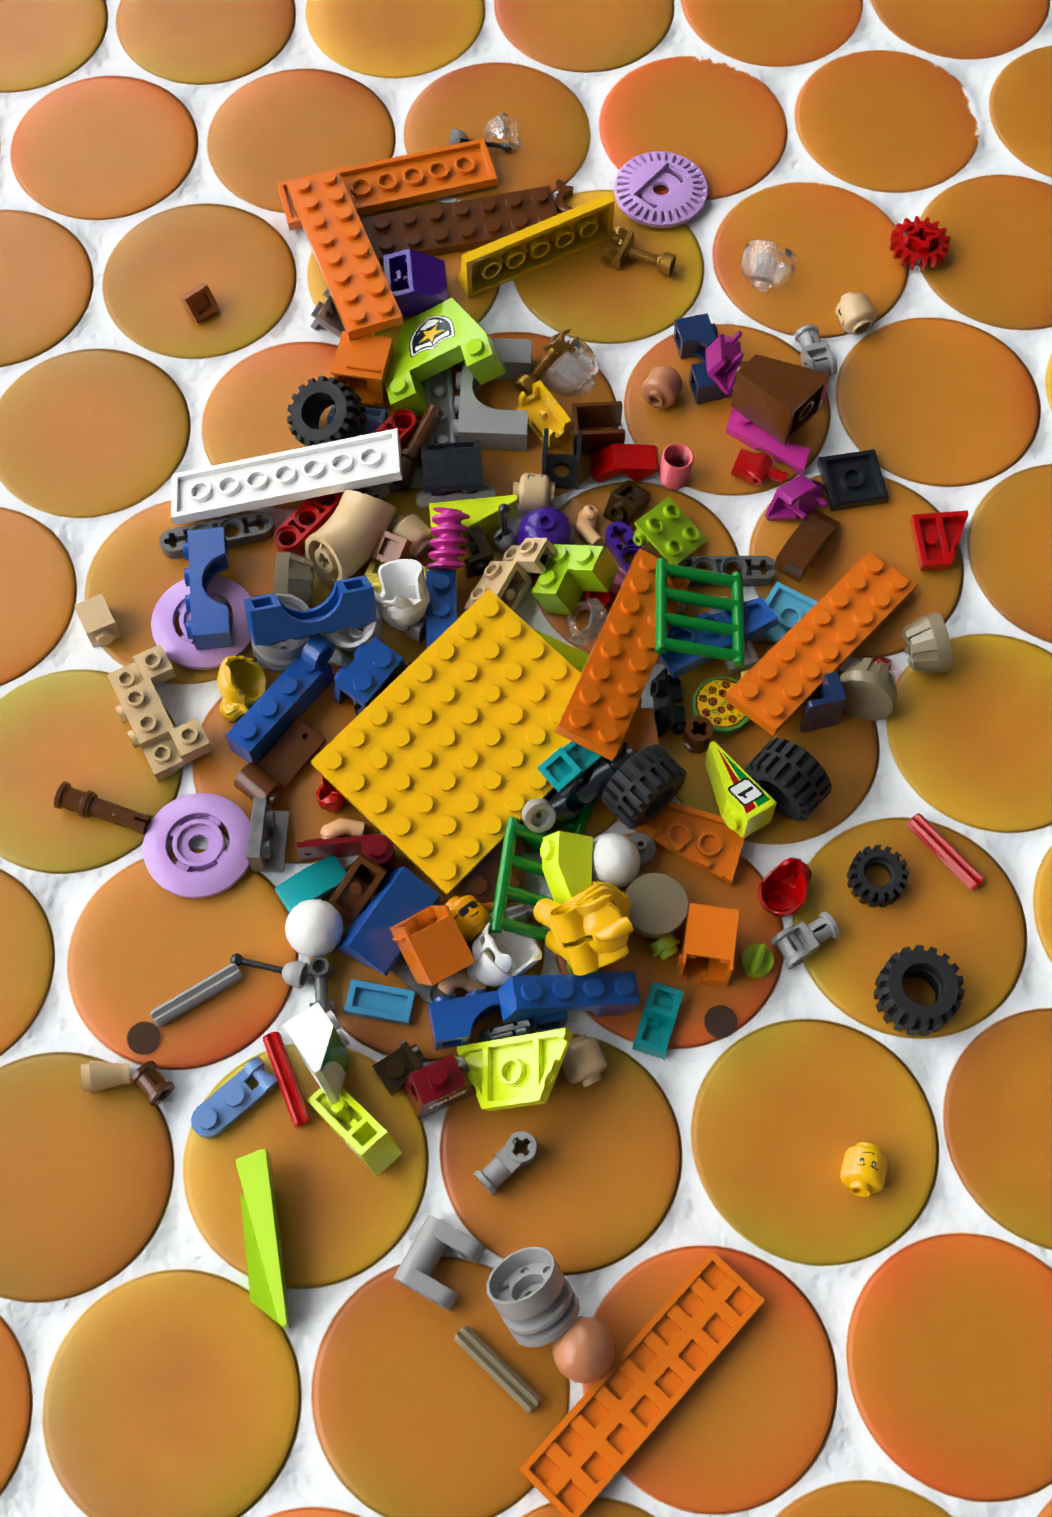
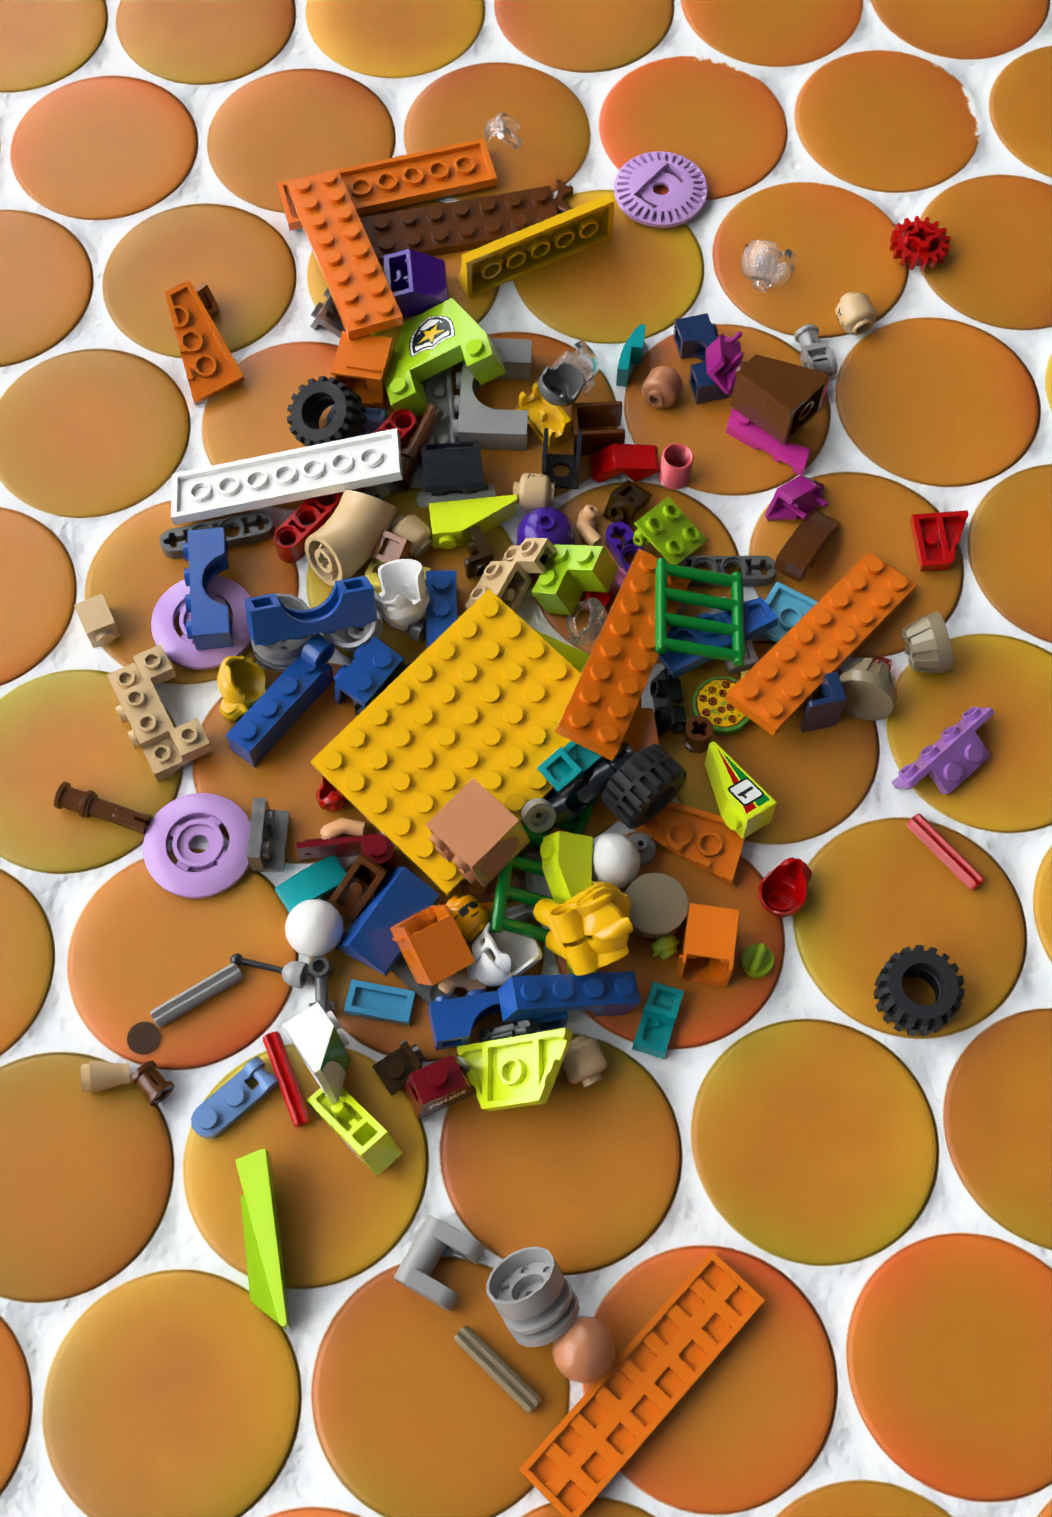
reddish brown door [234,718,326,808] -> none
dark tan piece [274,551,314,606] -> none
dark pink piece [427,507,470,571] -> none
hinge [449,128,513,152] -> none
light grey connector [473,1131,537,1196] -> none
hinge [493,504,516,554] -> none
pearl gold bar [514,329,579,396] -> none
pearl gold bar [600,227,677,277] -> none
clear smoke piece [704,1005,737,1038] -> none
red piece [731,448,788,485] -> none
black tyre [745,738,832,821] -> none
light grey connector [770,911,840,969] -> none
black tile [817,449,889,511] -> none
yellow head [840,1142,889,1197] -> none
black tyre [847,845,909,908] -> none
none -> orange wing [164,280,245,405]
none -> nougat brick [426,778,530,887]
none -> dark grey hair [537,362,586,406]
none -> teal slope [616,324,646,387]
none -> medium lavender bracket [892,706,995,794]

